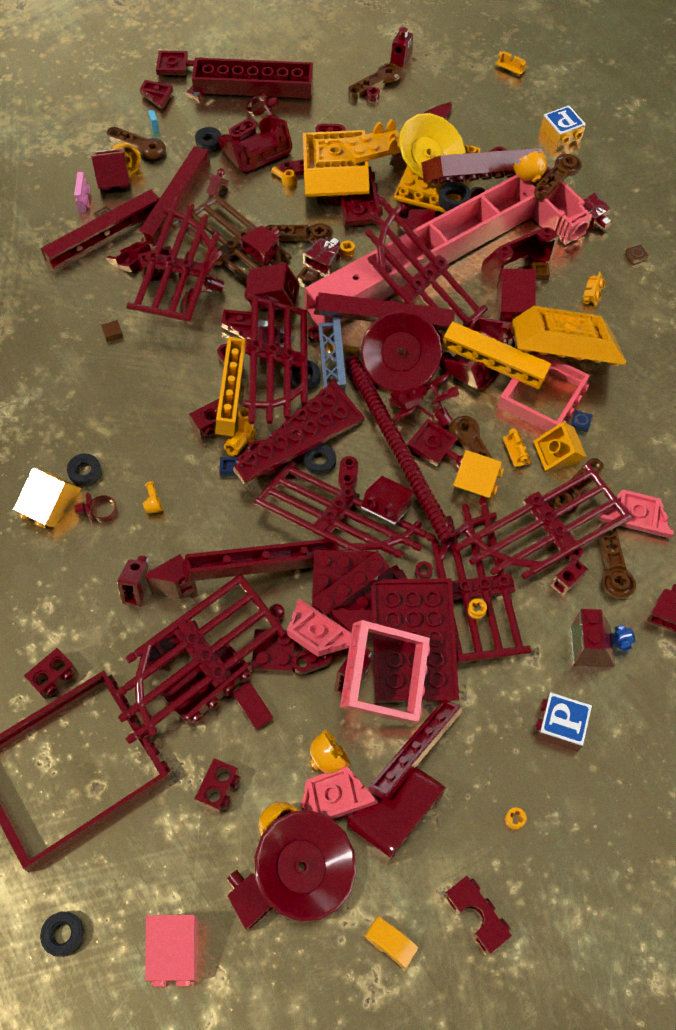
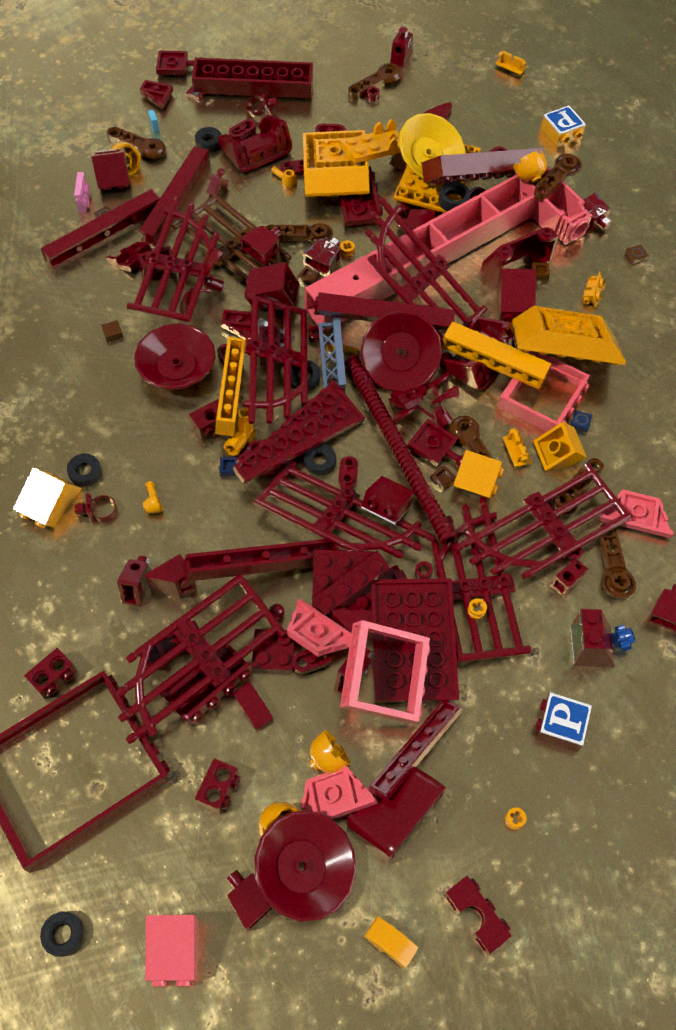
none -> dark red dish [134,323,216,390]
none -> reddish brown tile [430,465,456,491]

